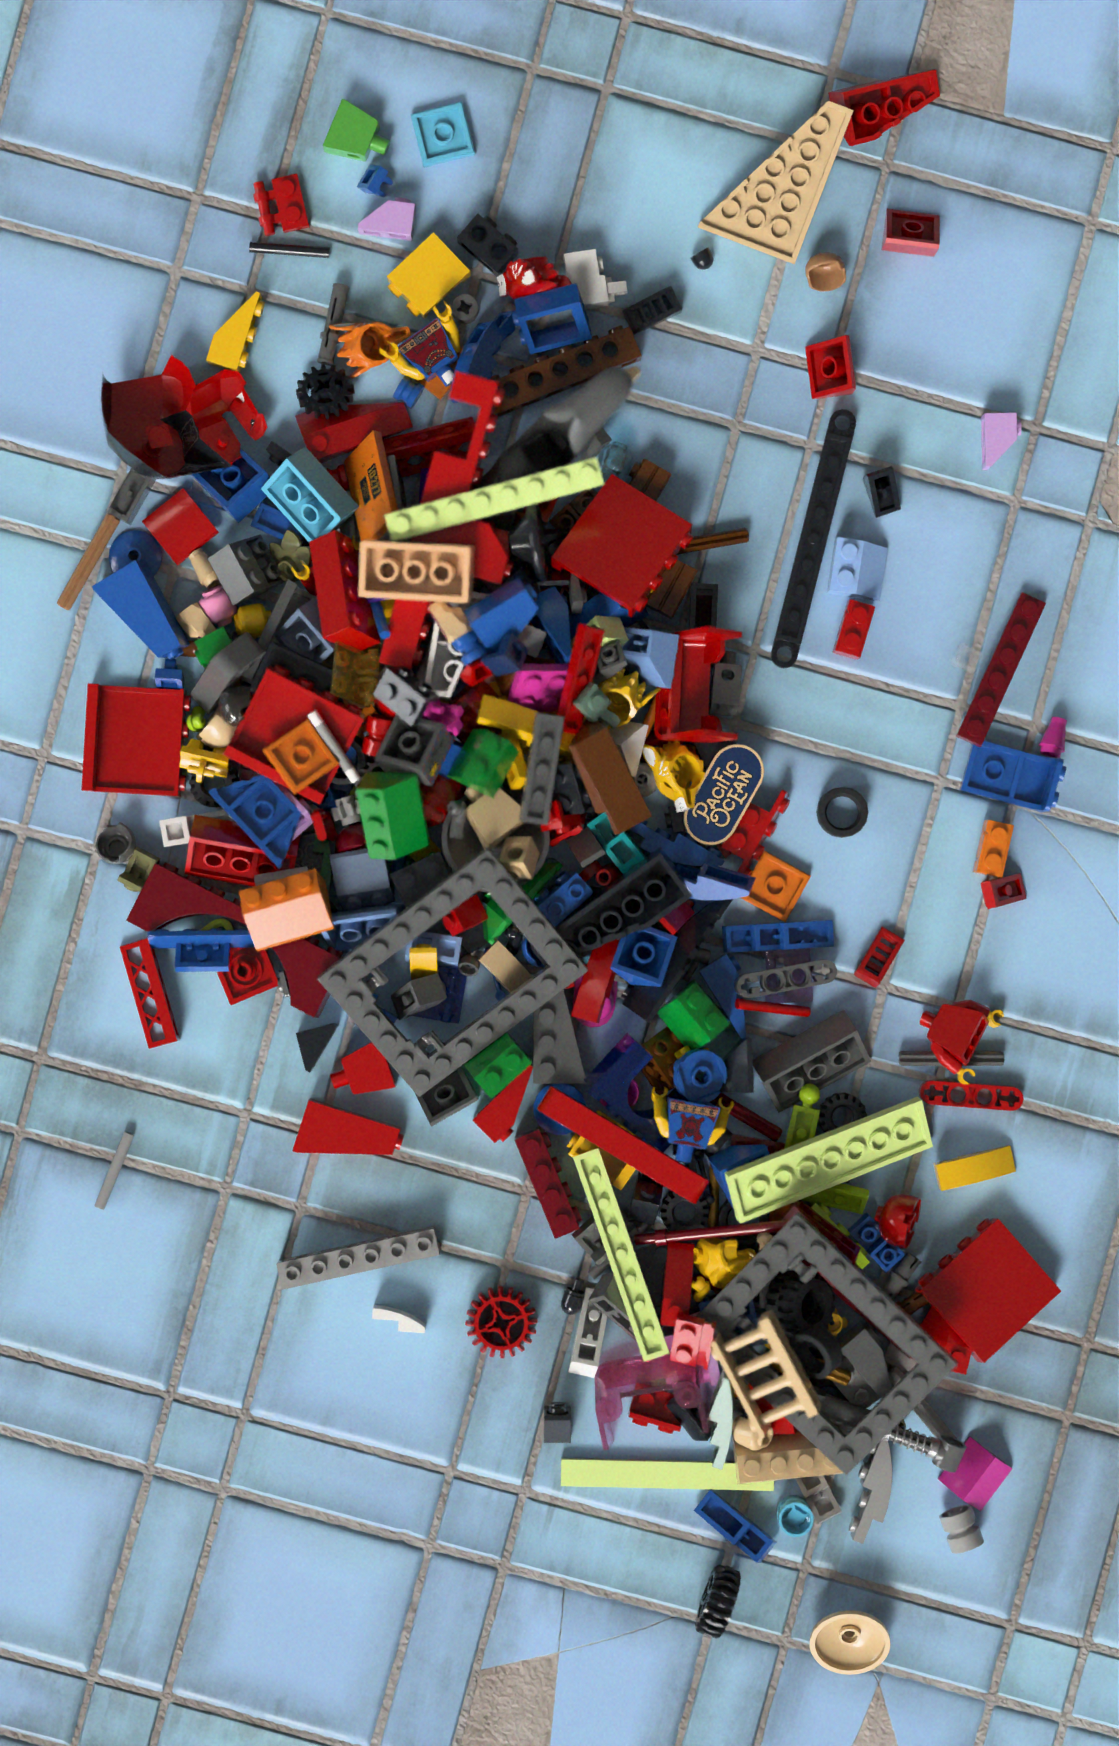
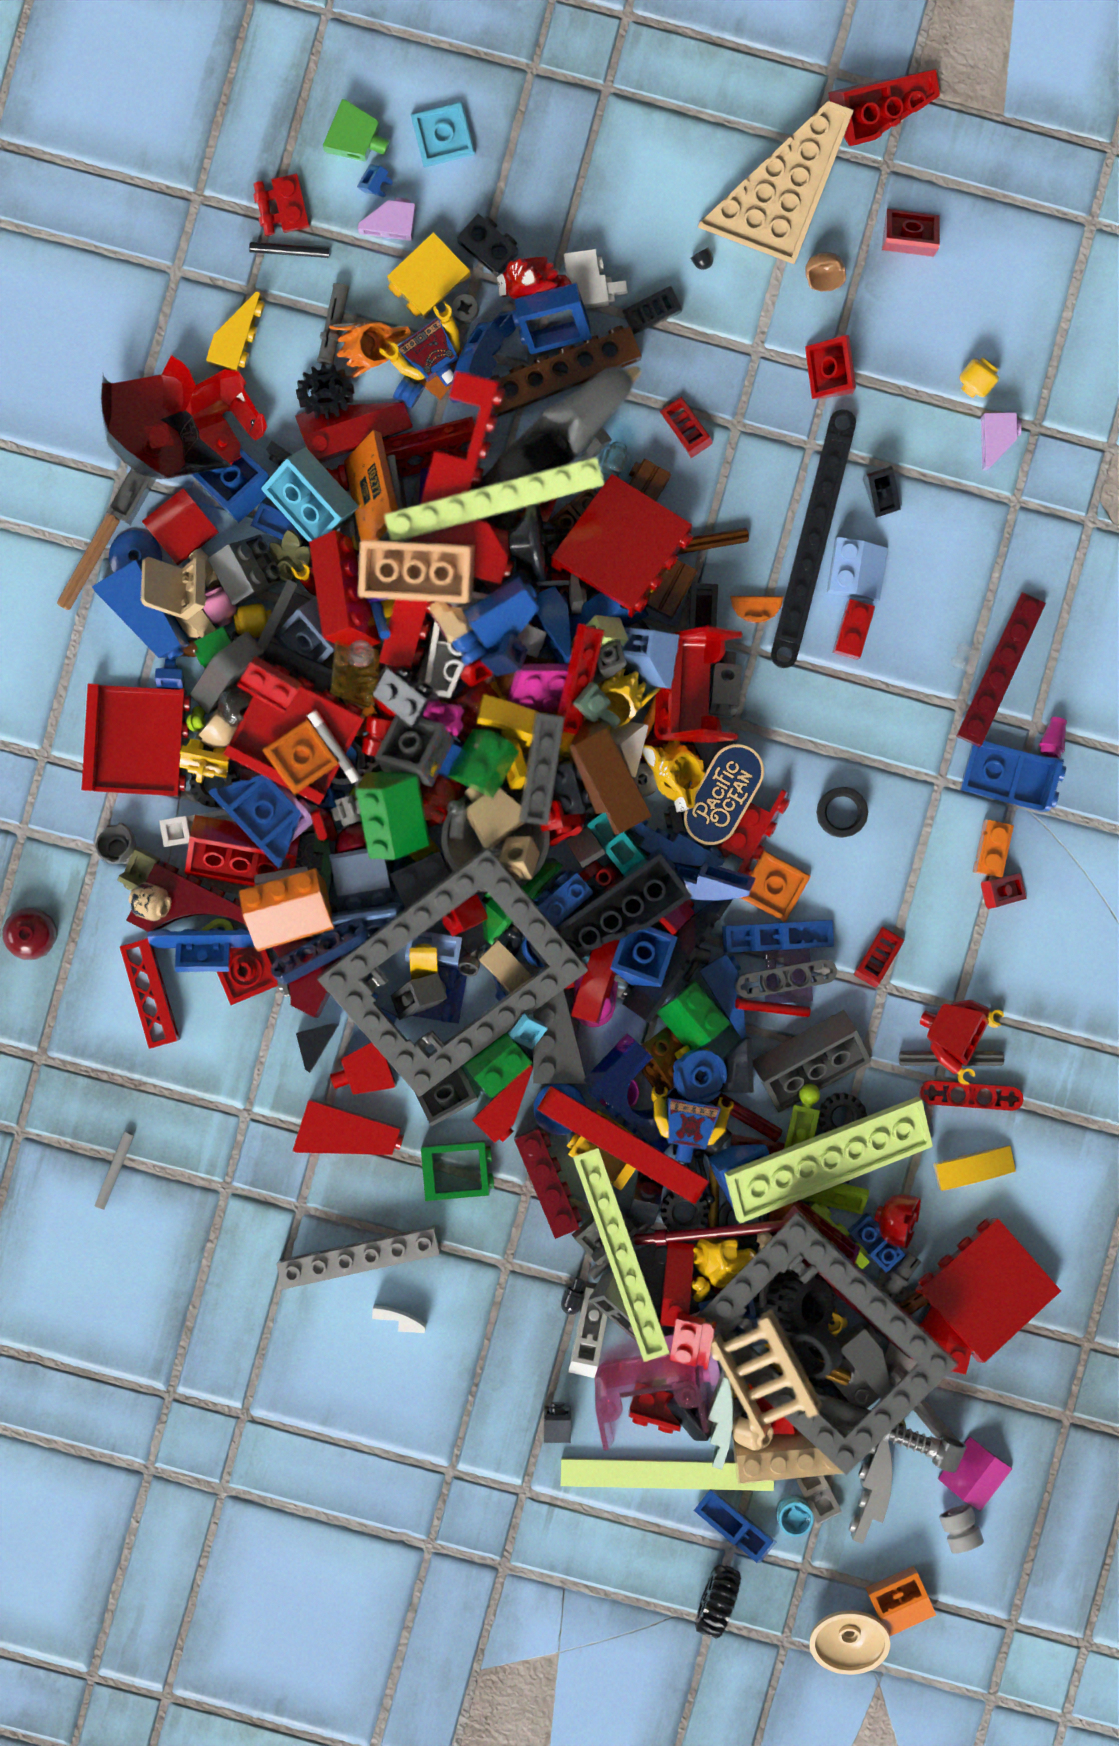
red gear [465,1285,538,1358] -> none
none -> dark red cylinder [2,907,57,960]
none -> tan head [129,883,171,921]
none -> tan bracket [141,557,207,620]
none -> red plate [237,656,302,714]
none -> dark blue beam [271,919,369,984]
none -> clear plate [347,641,374,666]
none -> green window [421,1140,494,1201]
none -> medium azure plate [509,1013,548,1049]
none -> red slope [660,396,713,458]
none -> orange tile [730,596,784,623]
none -> orange slope [865,1566,936,1636]
none -> yellow head [959,357,999,398]

